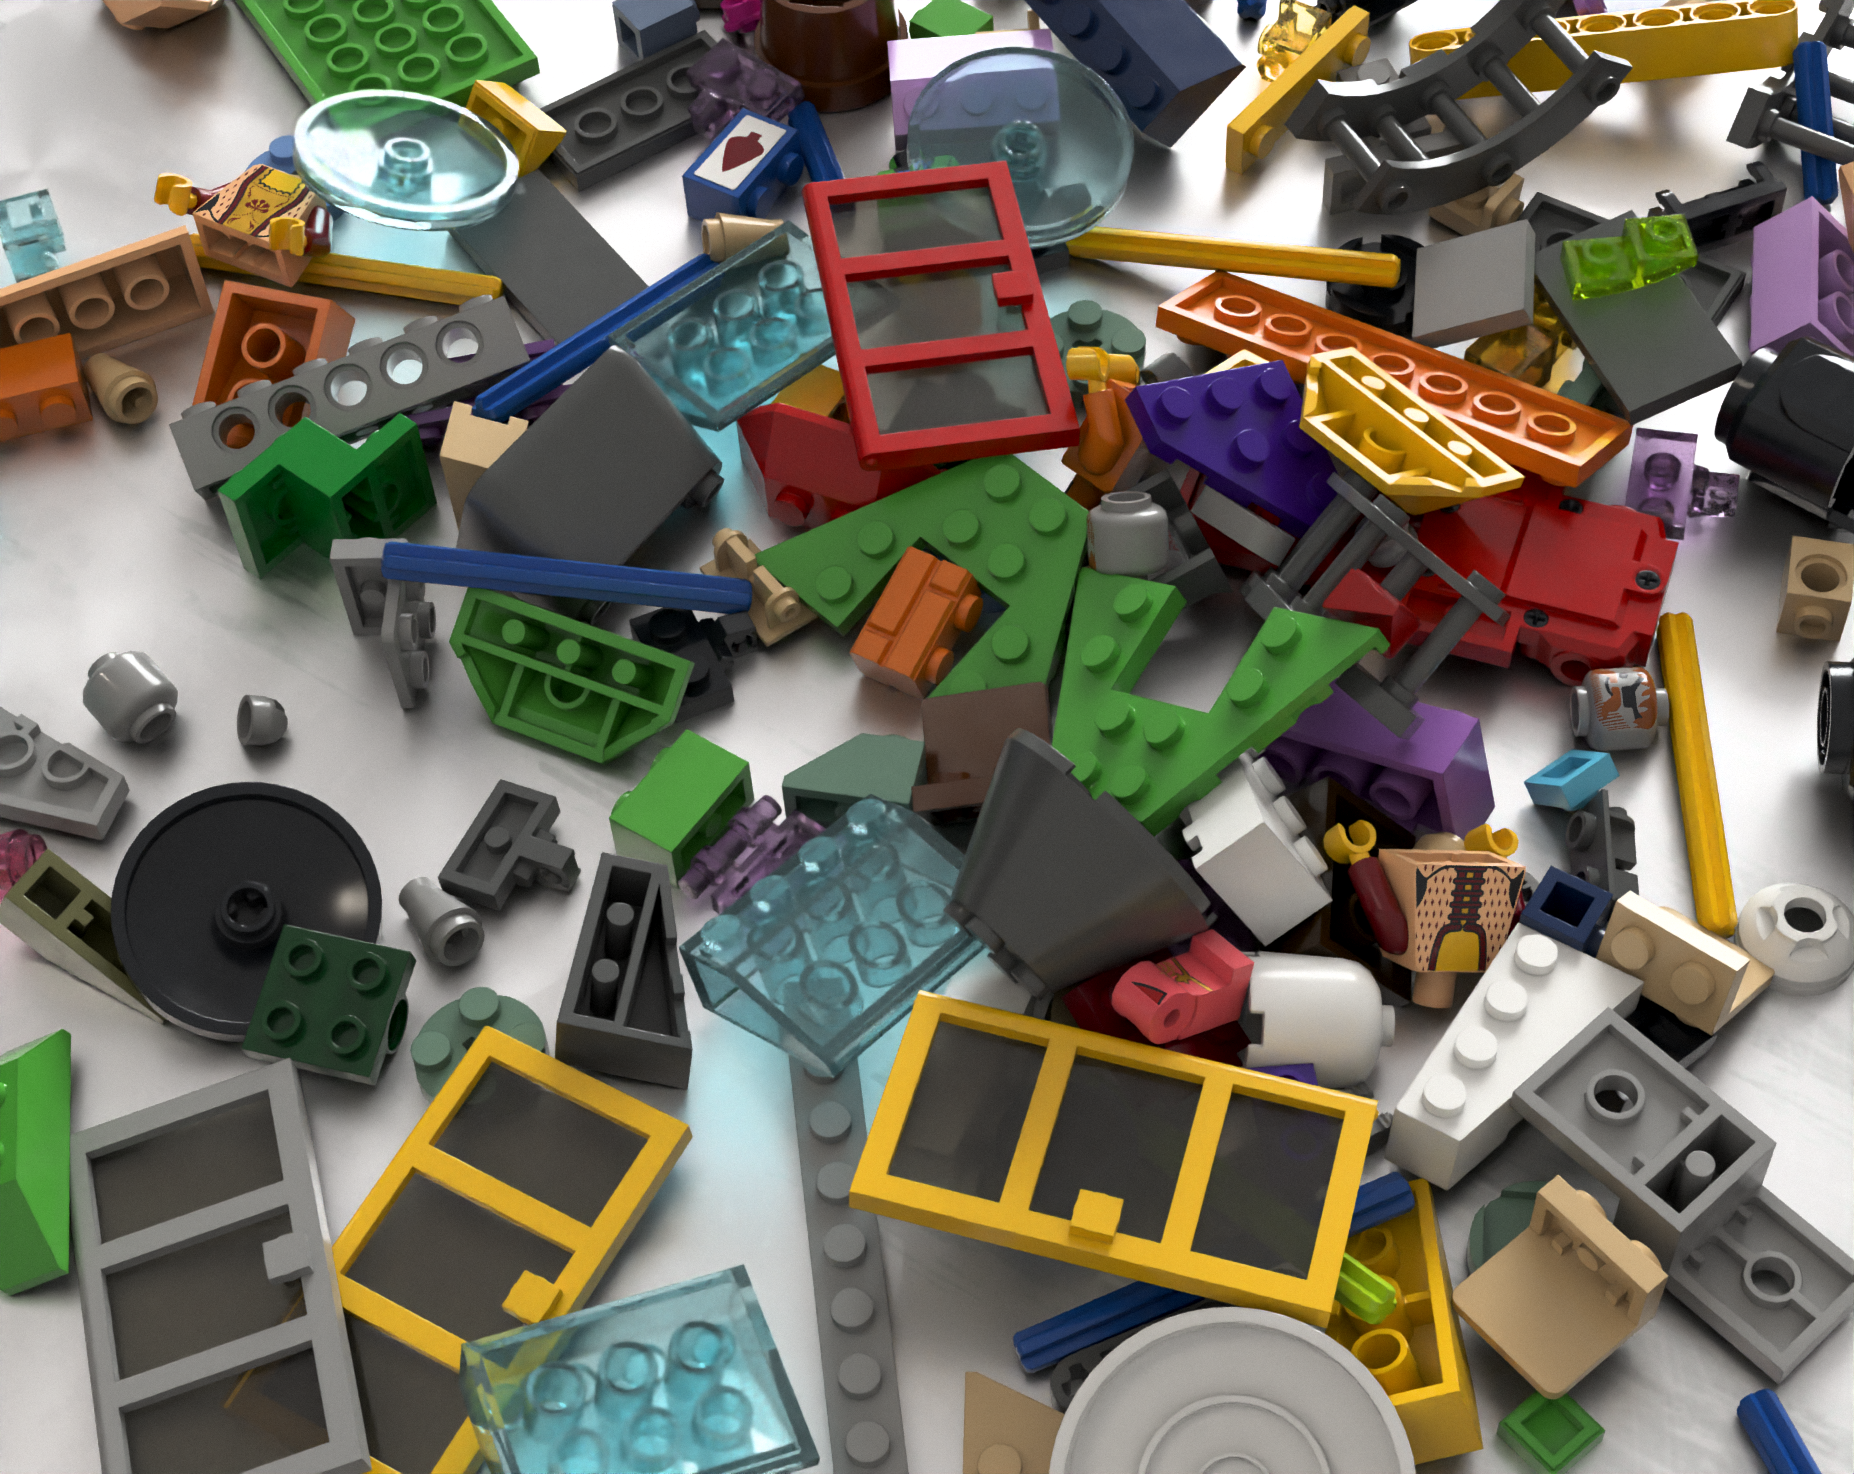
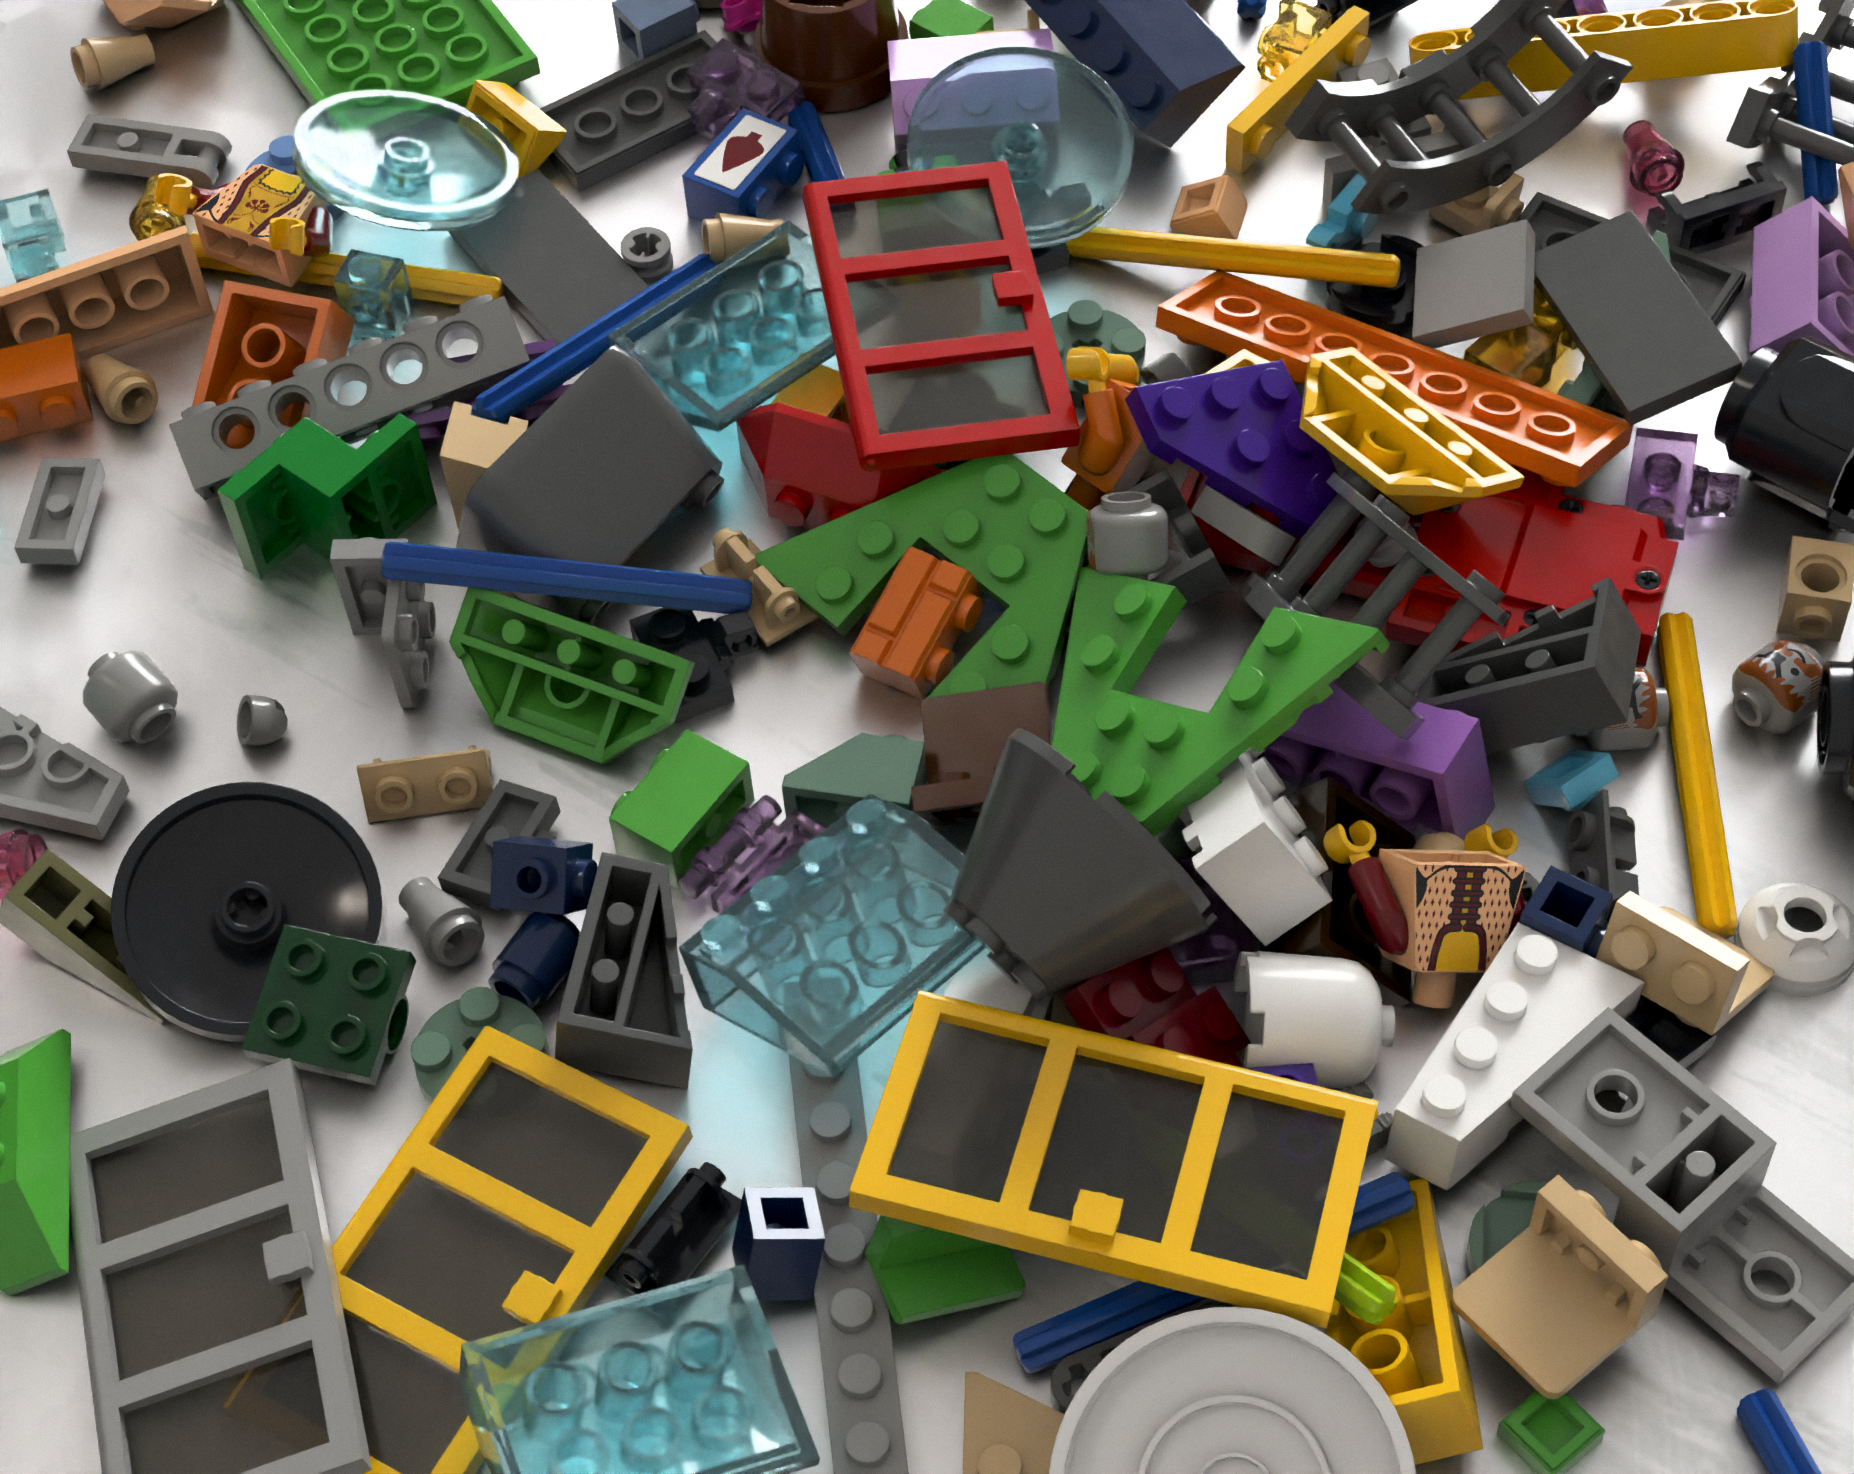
coral leg [1111,929,1254,1044] -> none
red slope [1322,568,1422,659] -> none
clear neon green slope [1560,214,1699,300] -> none
none -> light grey plate [14,457,106,565]
none -> light grey plate [67,114,232,190]
none -> tan cone [70,33,155,91]
none -> clear yellow cone [129,174,186,241]
none -> clear light blue brick [333,249,415,342]
none -> tan hinge [356,745,493,823]
none -> dark blue brick [488,912,580,1010]
none -> dark blue brick [490,836,598,915]
none -> black hinge [605,1162,742,1312]
none -> light grey bush [621,227,673,283]
none -> dark blue brick [732,1187,825,1301]
none -> bright green panel [865,1188,1026,1324]
none -> light nougat slope [1169,174,1248,239]
none -> medium azure plate [1306,174,1378,249]
none -> dark grey wedge [1417,577,1641,755]
none -> clear pink cone [1623,120,1685,197]
none -> light grey head [1732,639,1825,735]

